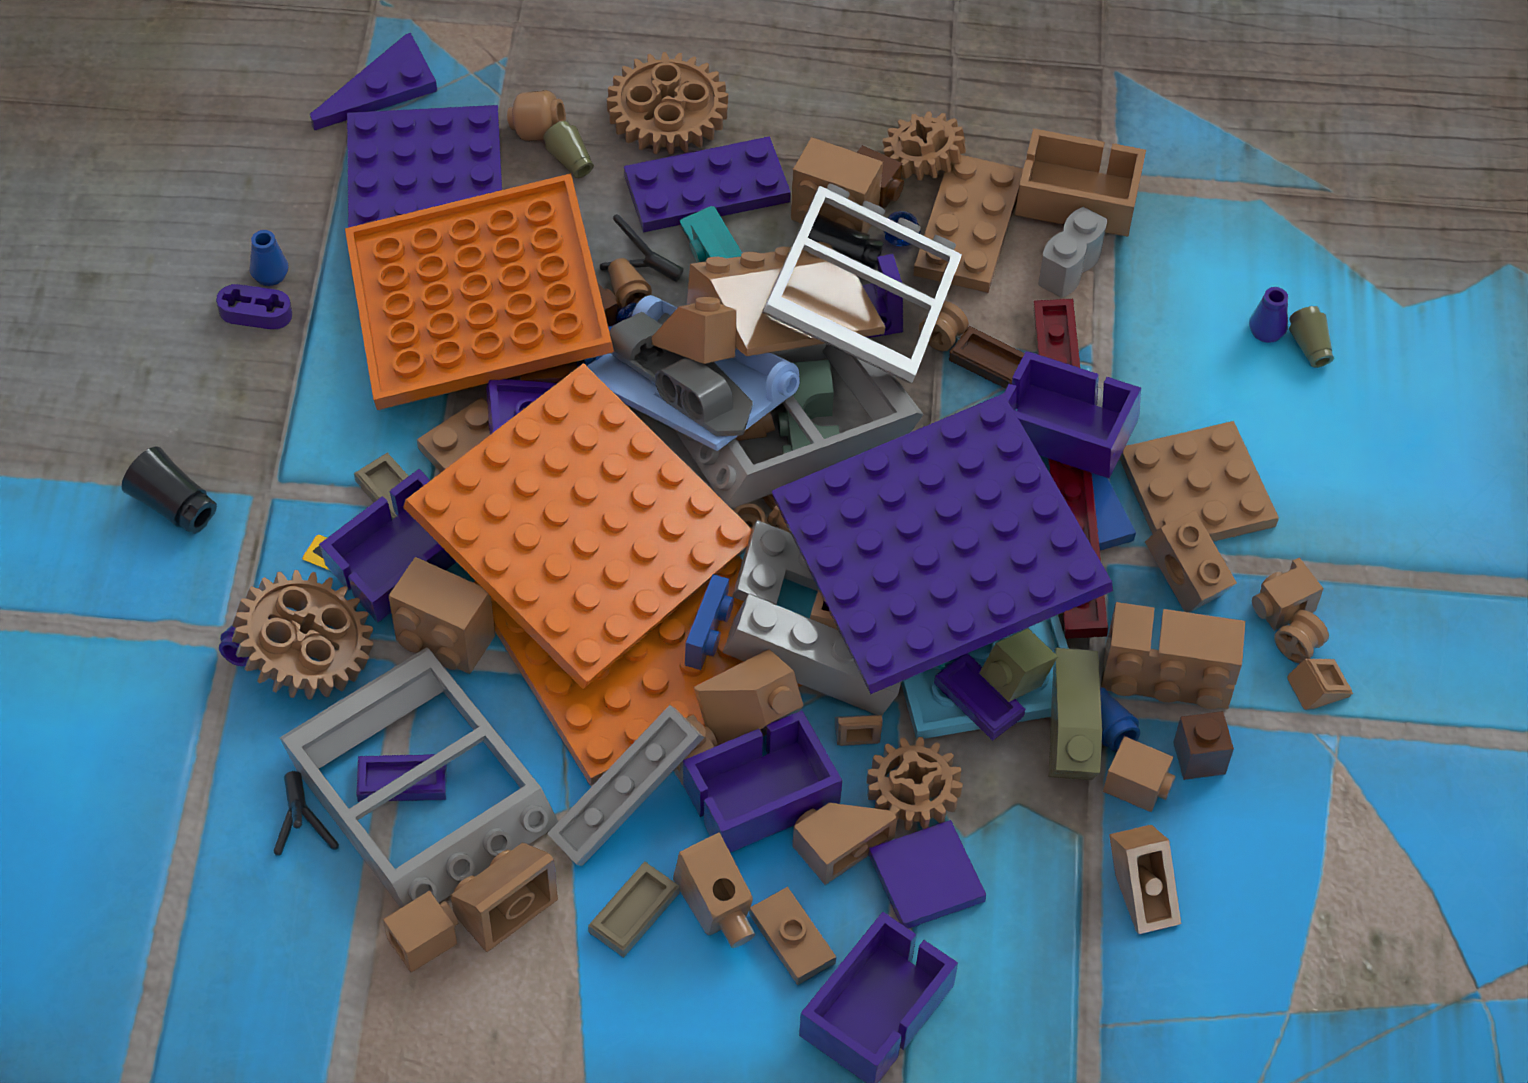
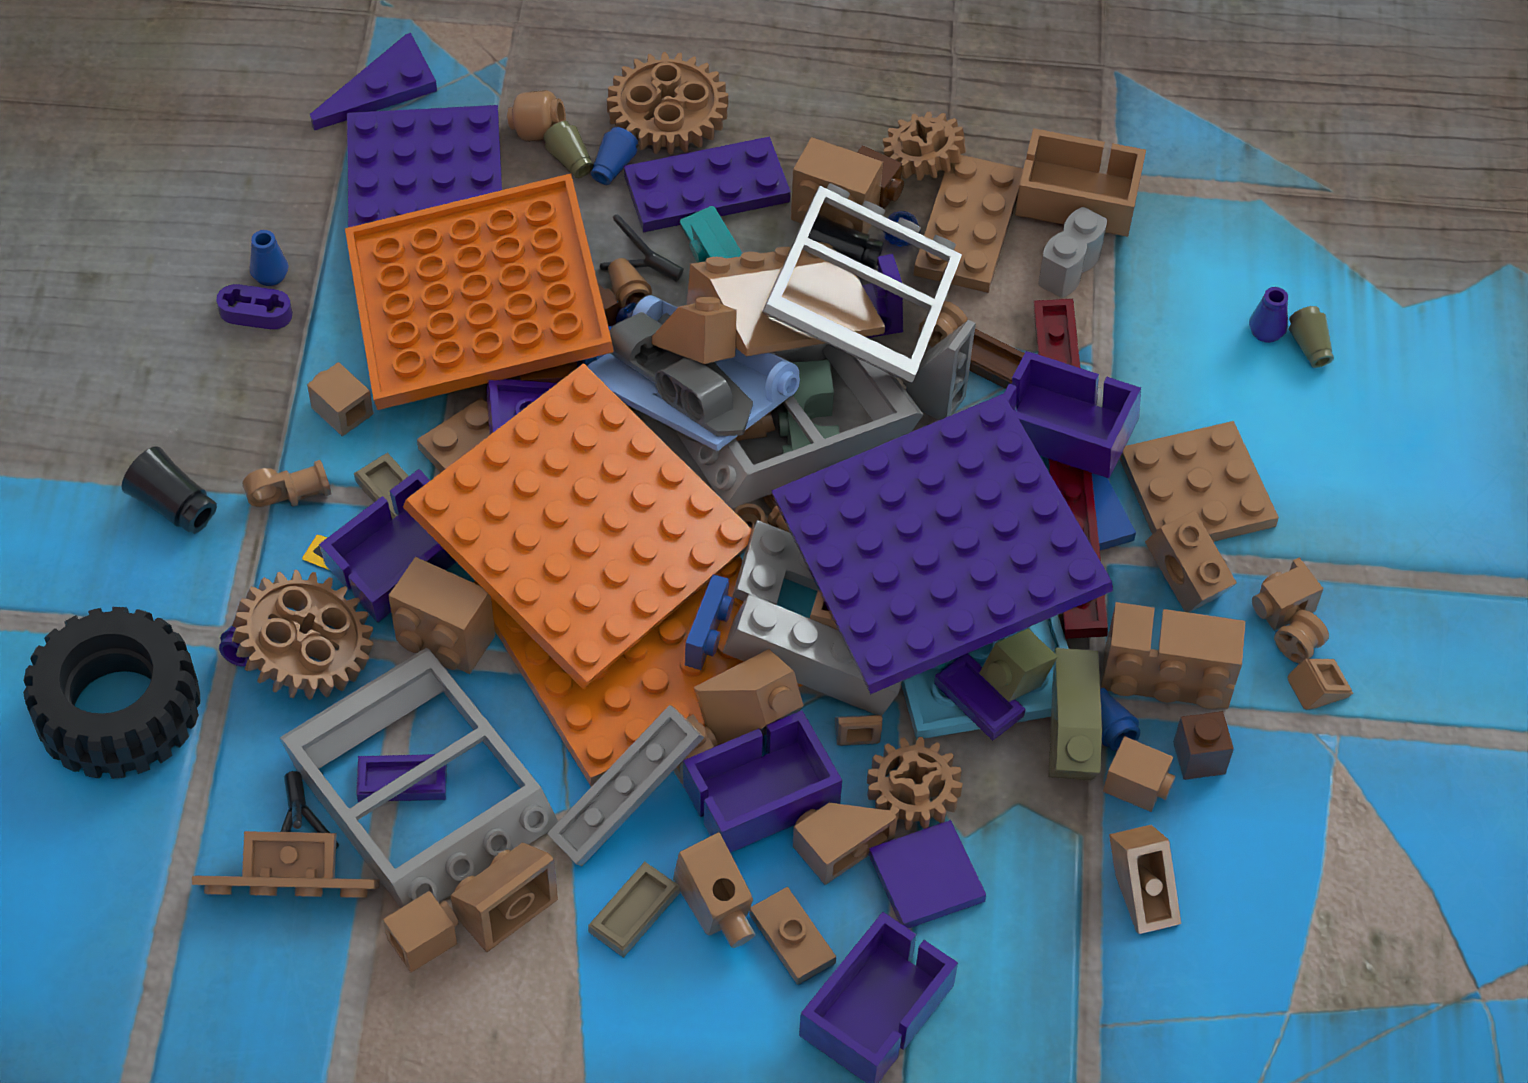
none -> black tyre [23,607,201,779]
none -> medium nougat bracket [192,831,380,897]
none -> medium nougat connector [242,460,332,507]
none -> medium nougat brick [307,362,374,437]
none -> blue cone [590,127,638,185]
none -> light grey slope [903,320,976,420]

